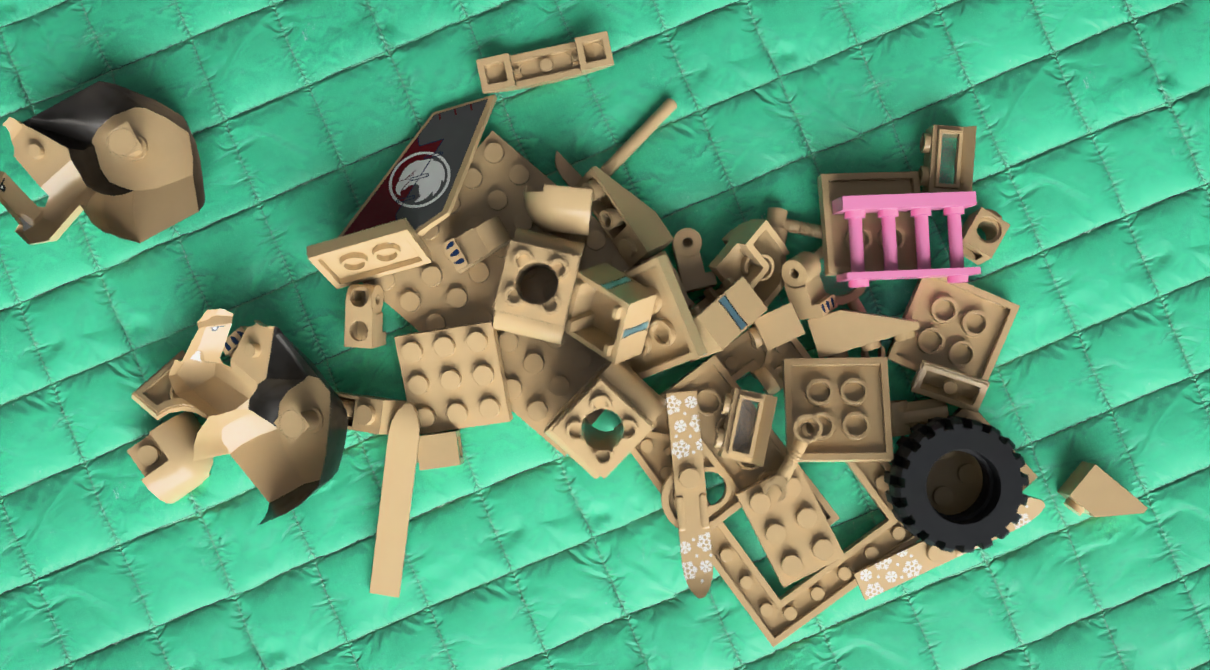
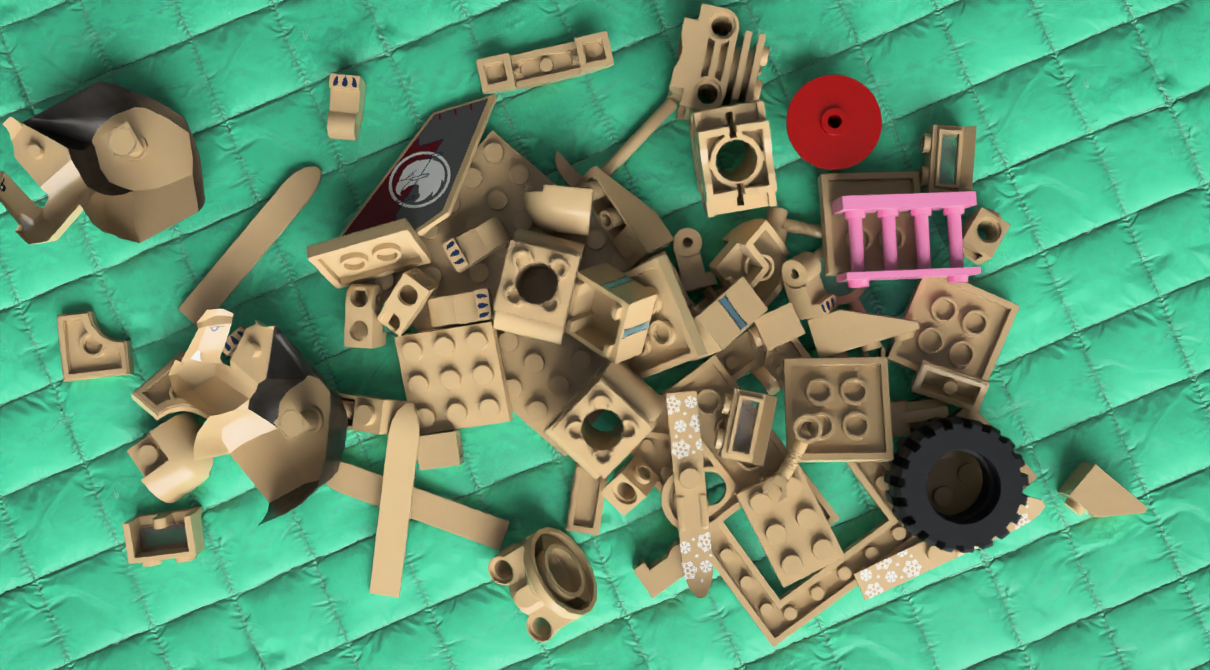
none -> tan tile [57,311,134,382]
none -> tan window [122,507,205,567]
none -> tan piece [178,166,322,325]
none -> tan piece [326,462,510,550]
none -> tan leg [327,73,367,141]
none -> tan leg [377,267,441,336]
none -> tan leg [428,288,495,327]
none -> tan piece [488,527,597,642]
none -> tan tile [566,463,608,536]
none -> tan brick [600,455,660,516]
none -> tan leg [632,540,684,598]
none -> tan piece [667,3,770,122]
none -> tan piece [688,99,777,218]
none -> red piece [786,75,882,170]

